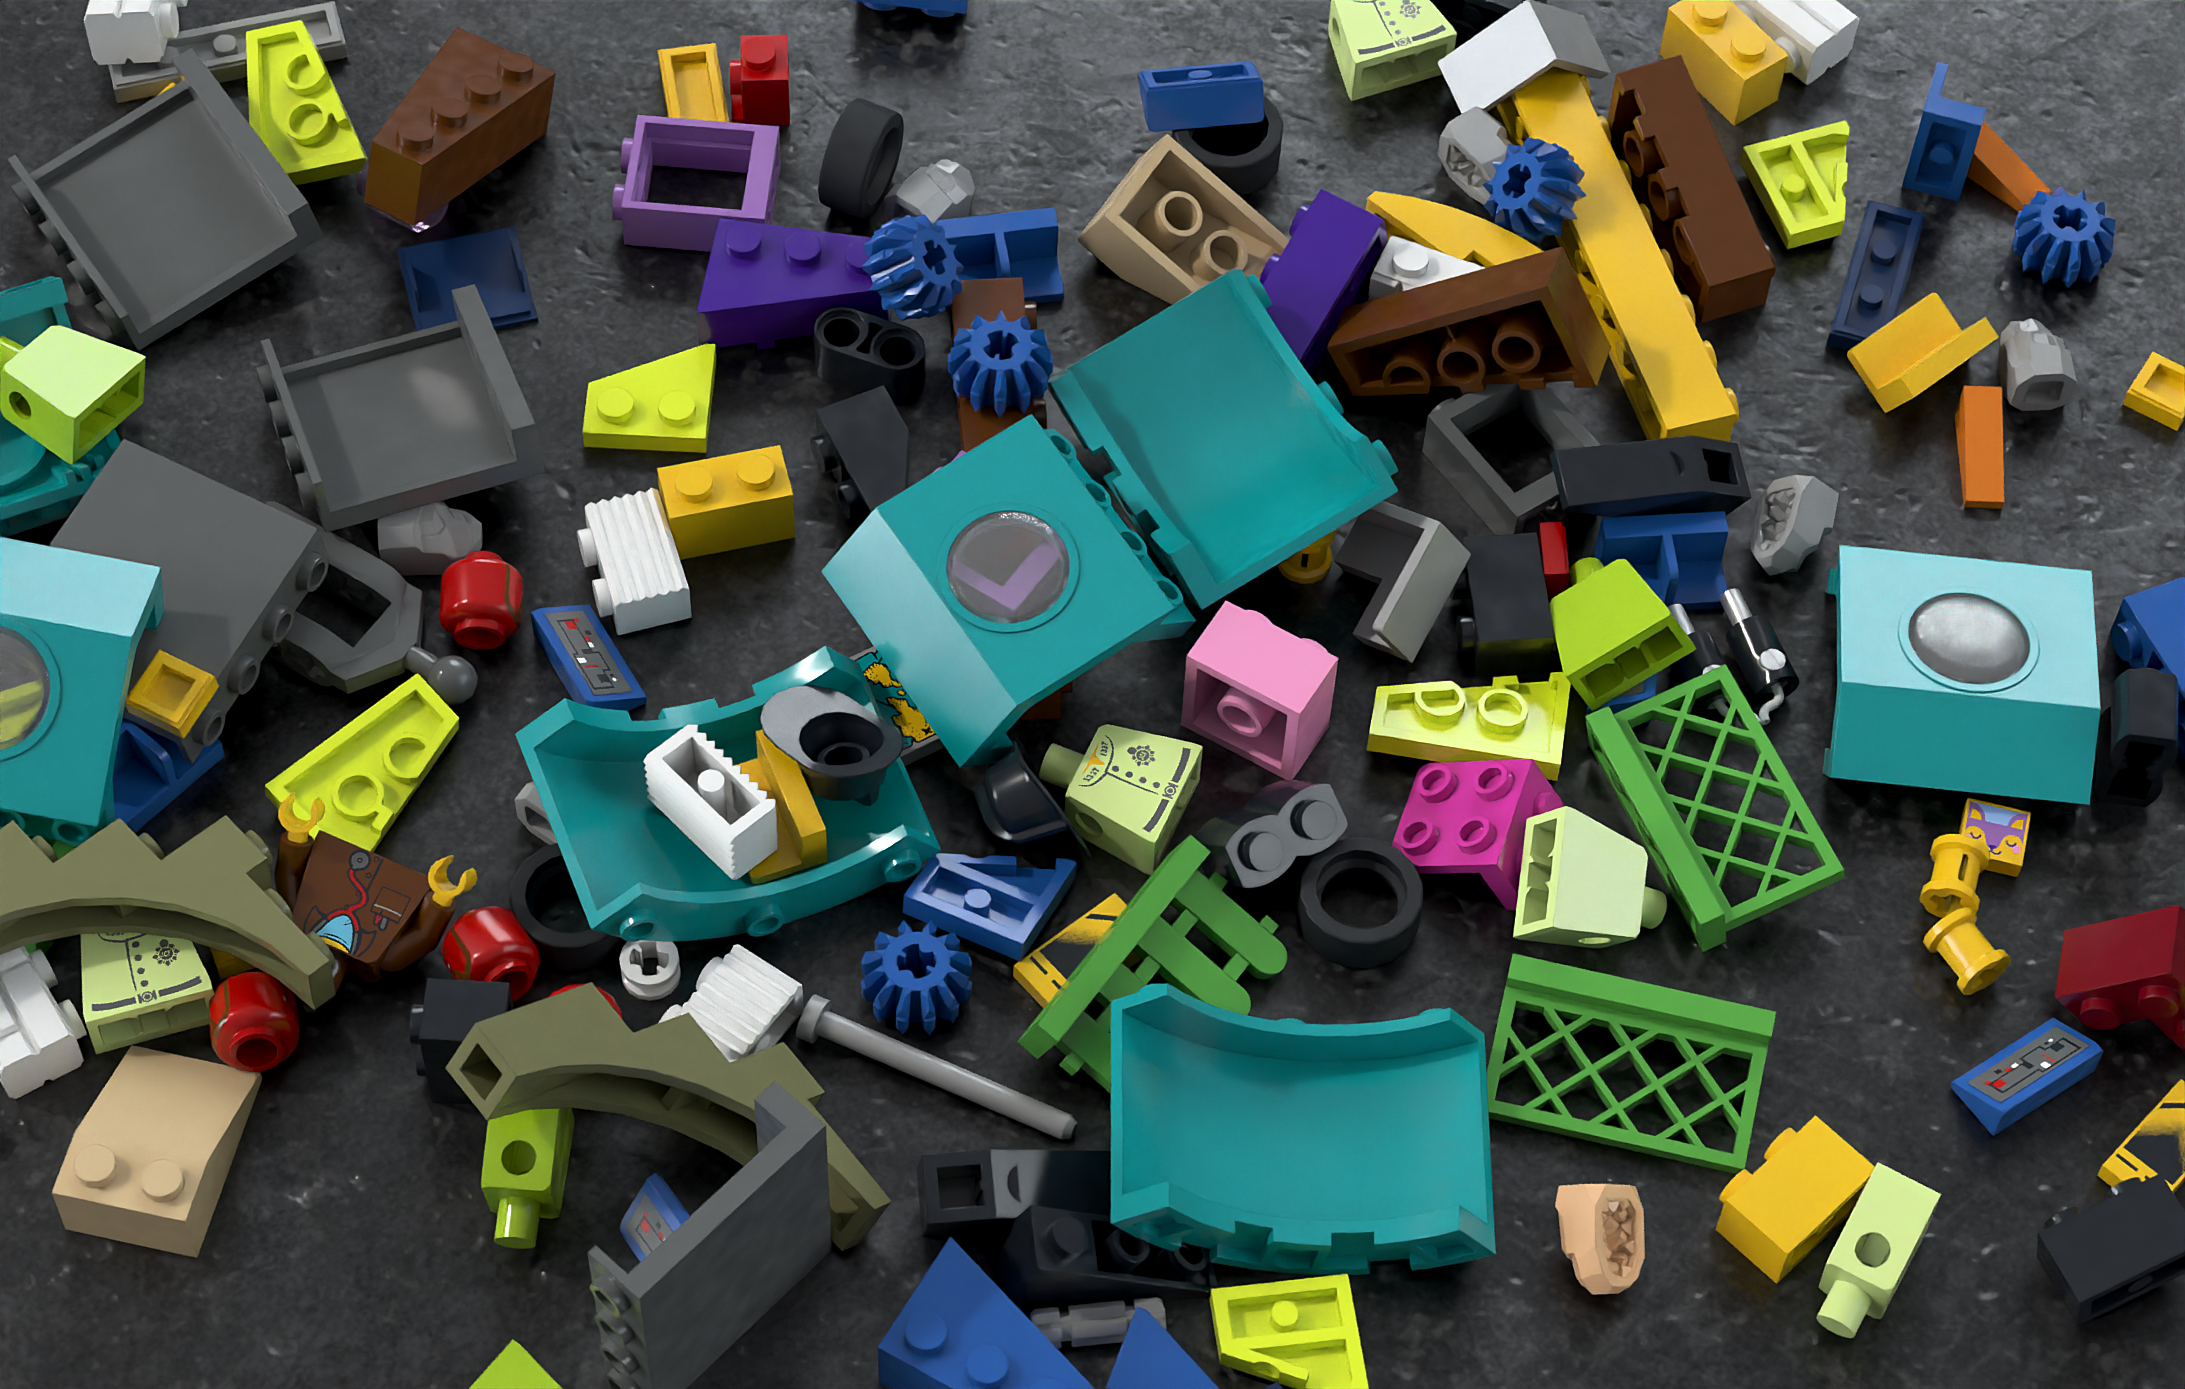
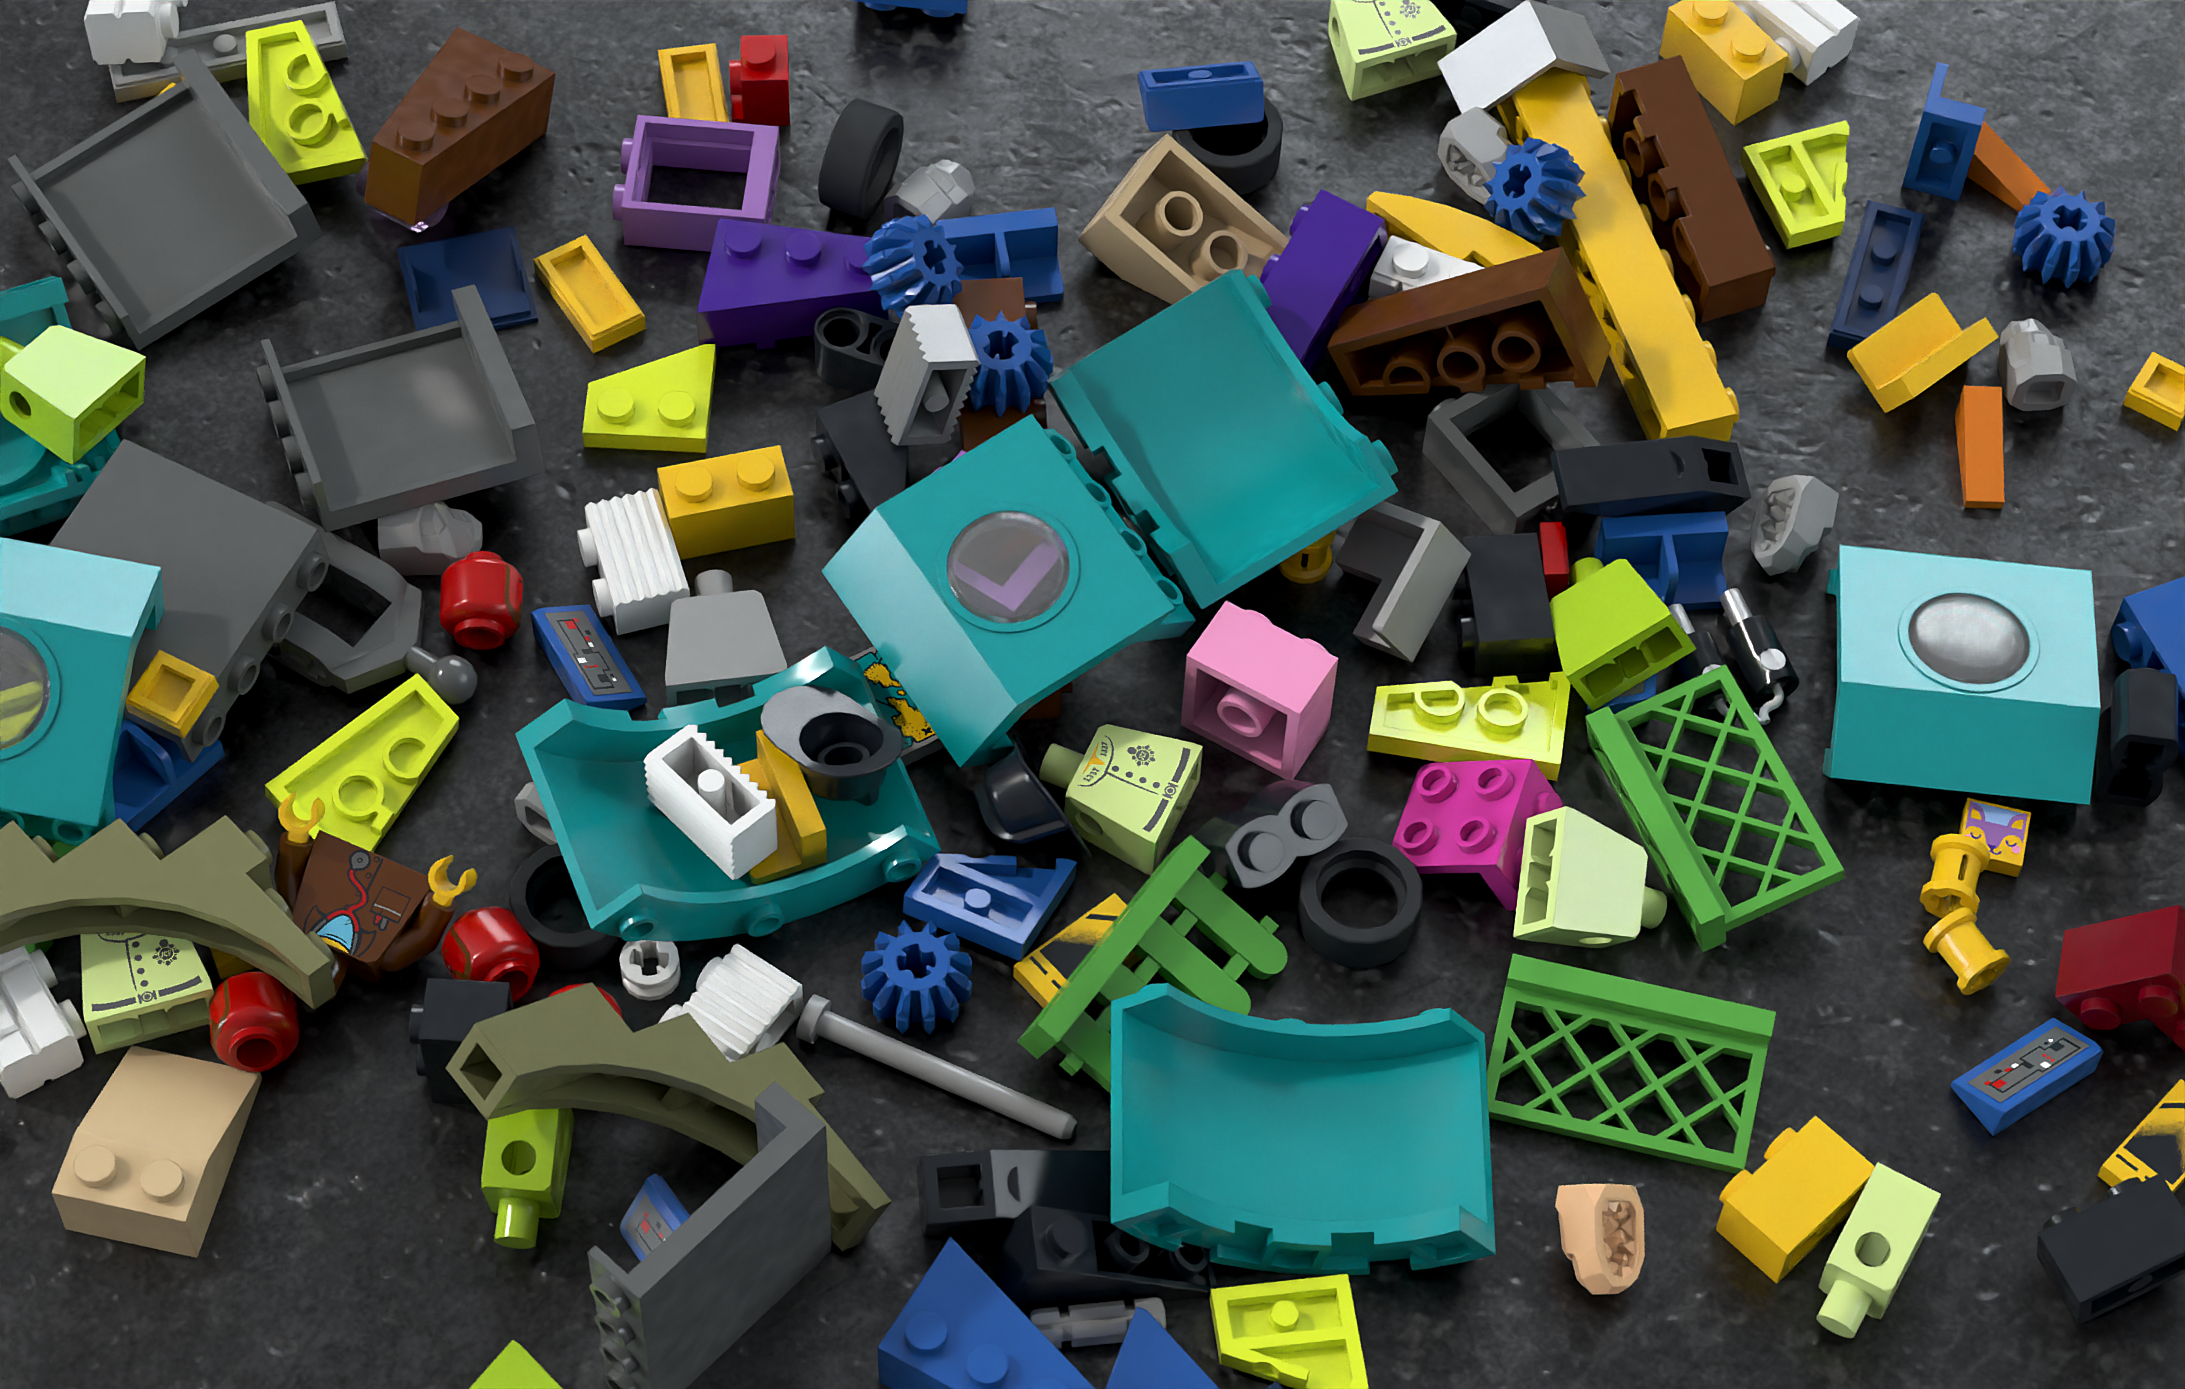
none -> yellow tile [533,235,646,354]
none -> light grey torso [665,570,787,708]
none -> light grey brick [873,304,981,446]

